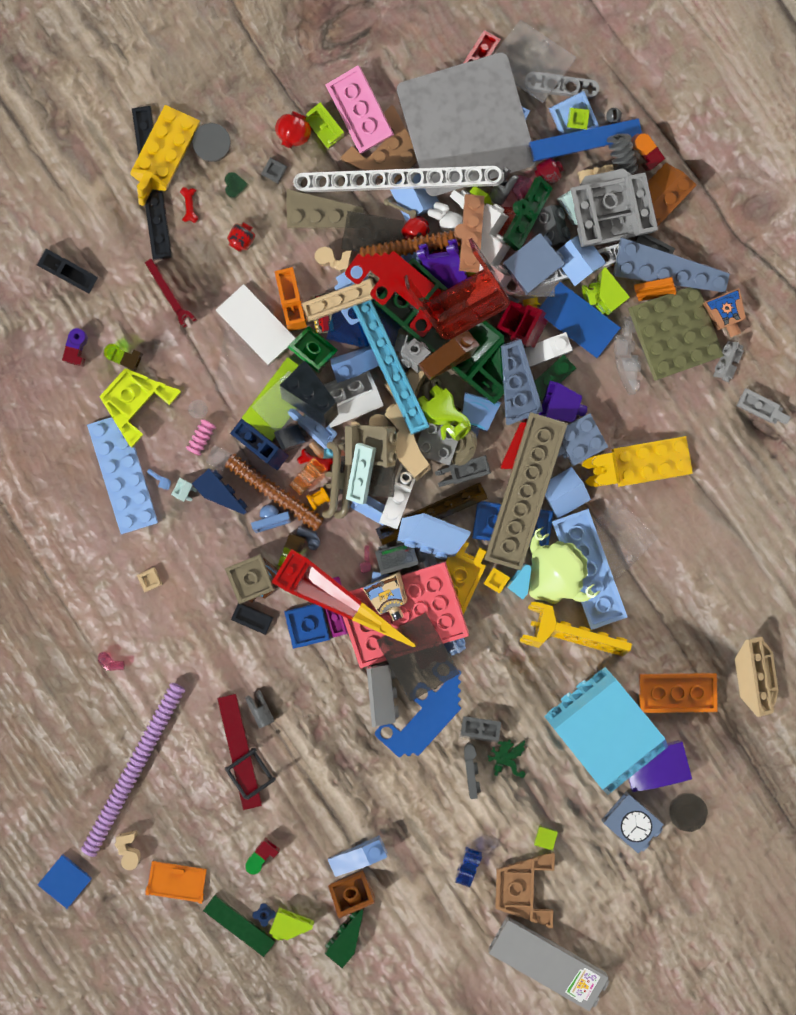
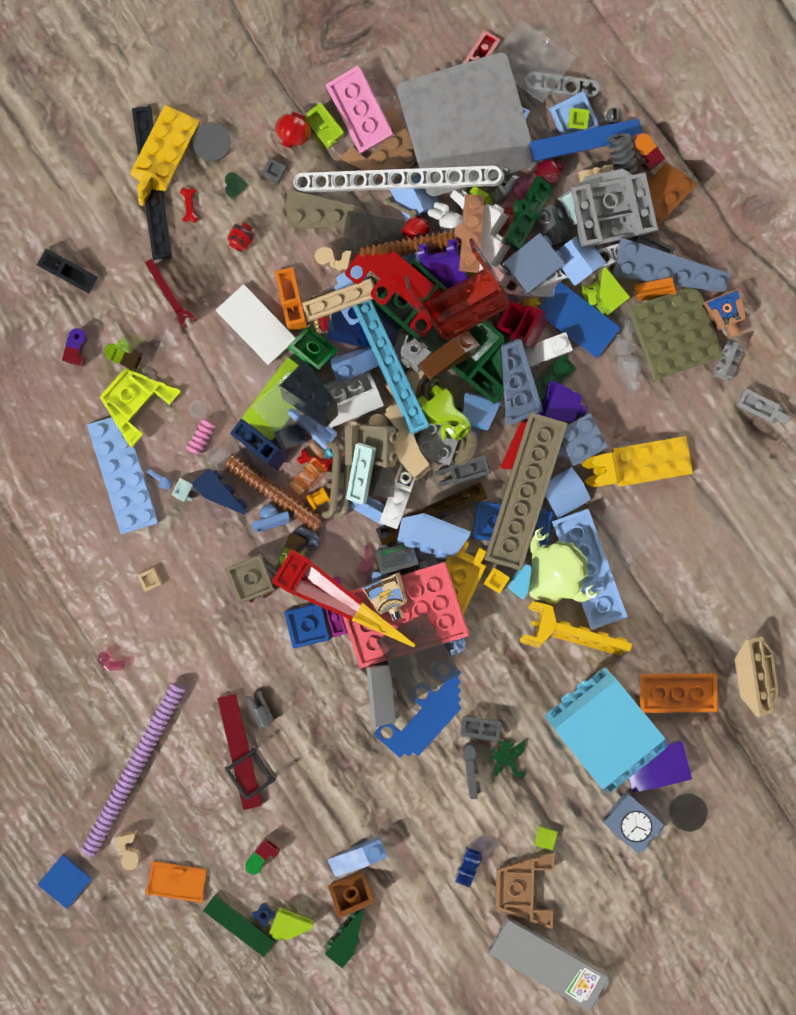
black tile [231,603,274,635] -> none

